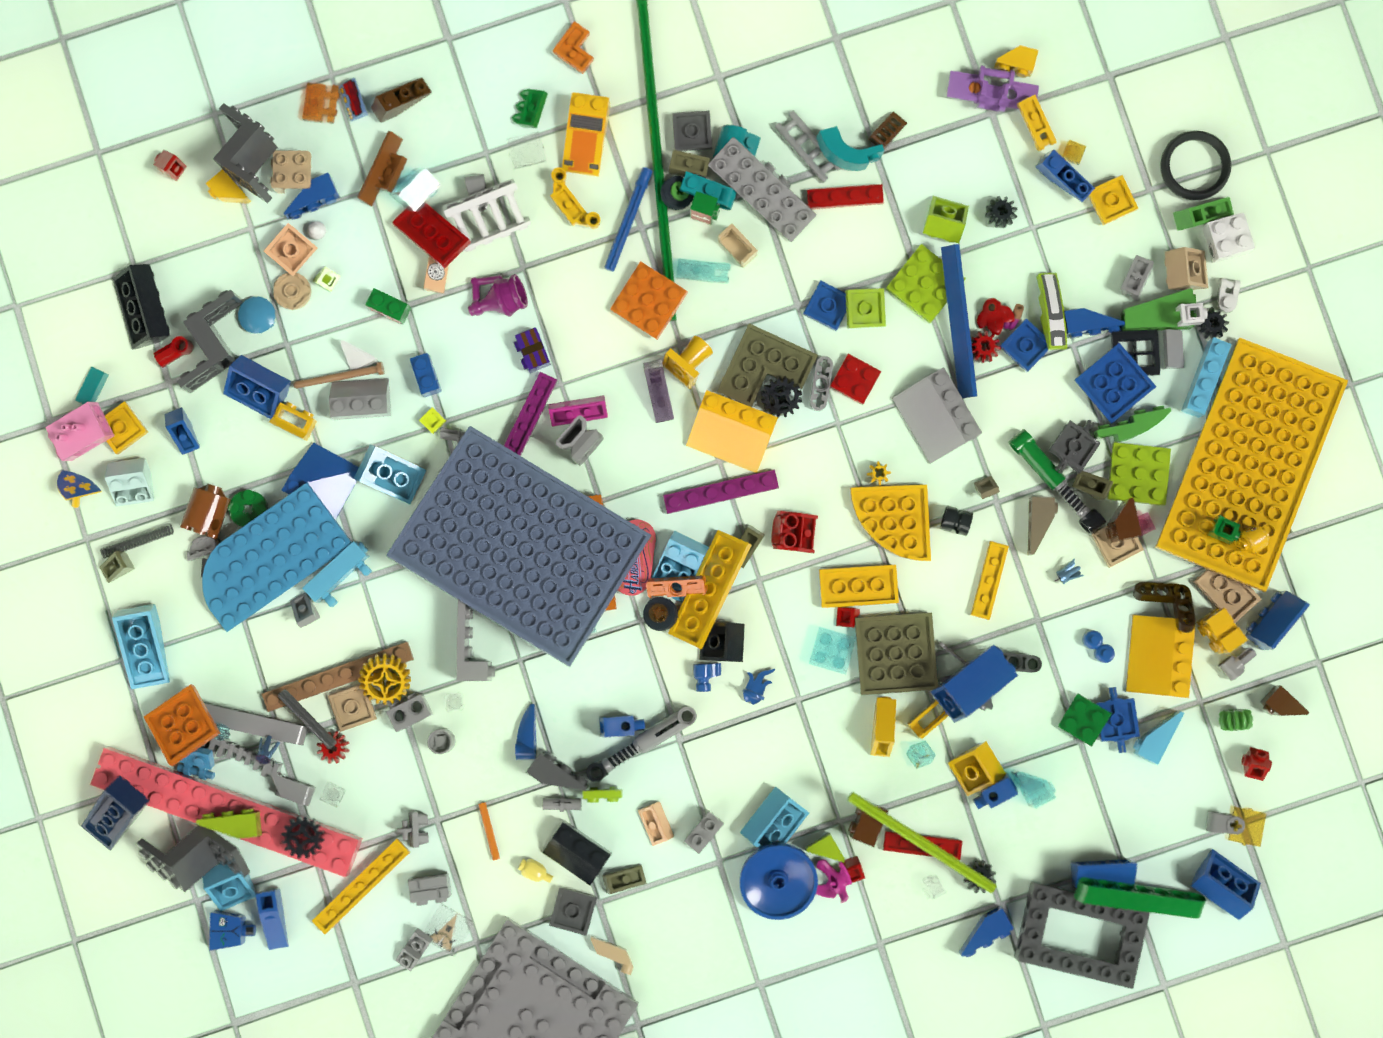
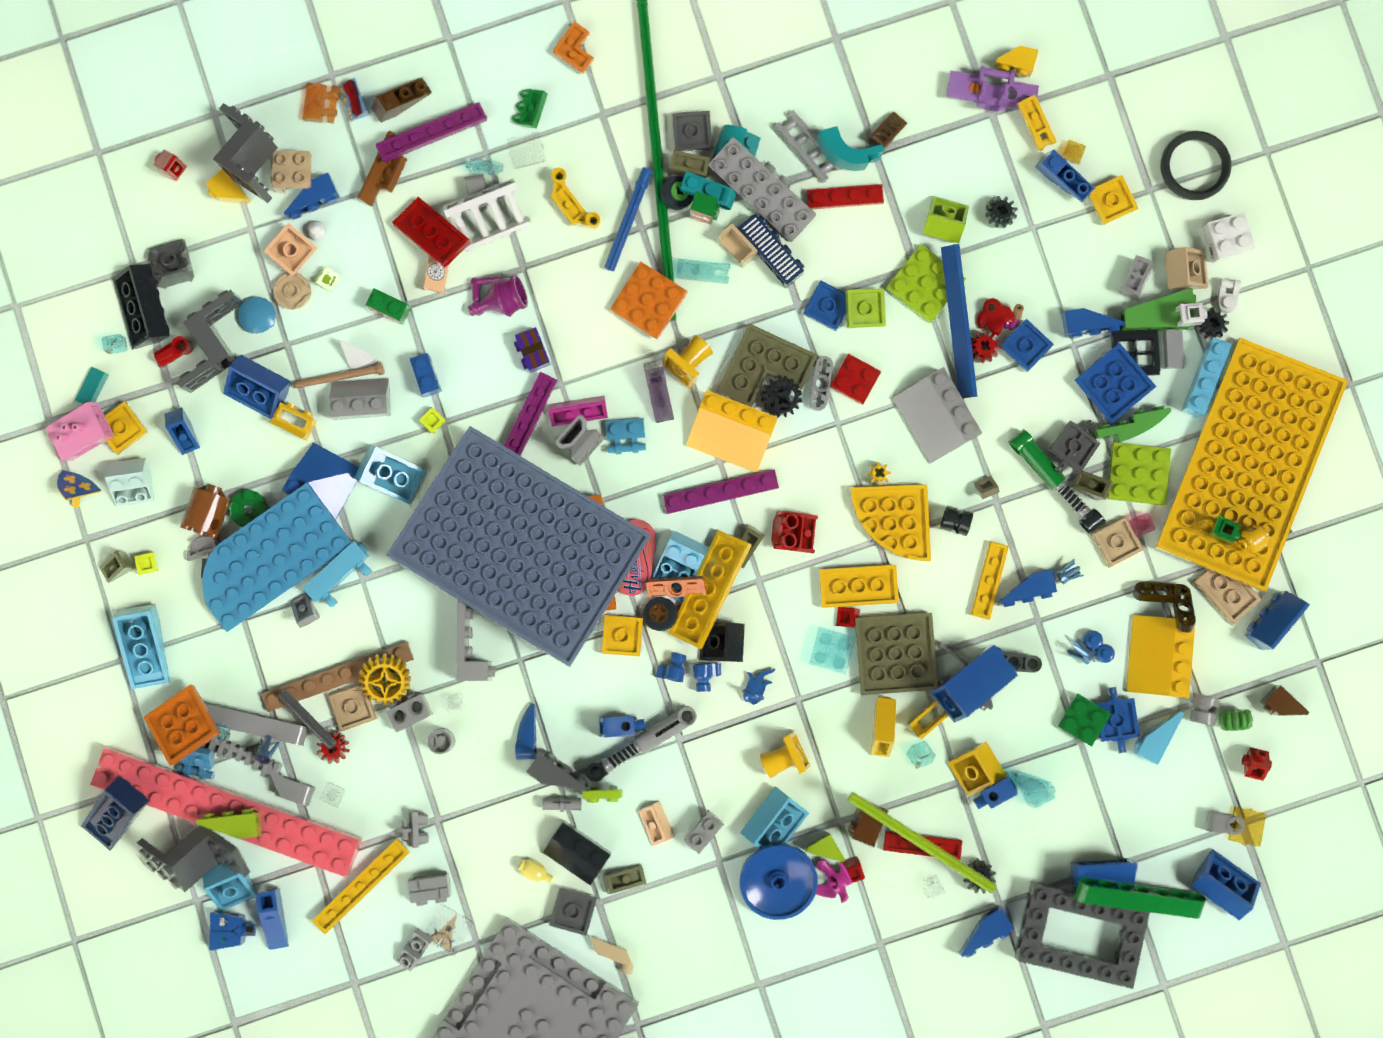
dark grey piece [100,524,174,559] -> none
black gear [281,815,325,859] -> none
clear light blue slope [389,168,441,211] -> none
light grey axle [440,428,466,443] -> none
orange piece [478,802,500,861] -> none
slope [562,92,610,177] -> none
dark tan slope [1027,497,1058,556] -> none
slope [1036,273,1068,350] -> none
reddish brown slope [1105,497,1142,543] -> none
bright green slope [1173,196,1234,231] -> none
yellow brick [1196,608,1248,654] -> none
light grey axle [1218,647,1257,681] -> none
none -> clear light blue slope [102,334,128,355]
none -> neon yellow plate [134,552,159,575]
none -> flat silver slope [149,239,194,289]
none -> magenta plate [375,102,487,163]
none -> clear light blue plate [465,158,504,175]
none -> yellow plate [602,615,643,657]
none -> dark azure plate [605,418,646,455]
none -> blue piece [655,652,687,683]
none -> dark blue brick [738,213,804,288]
none -> yellow plant [760,731,811,779]
none -> blue slope [997,569,1057,607]
none -> flat silver piece [1067,638,1096,665]
none -> light grey wheel [1189,694,1220,726]

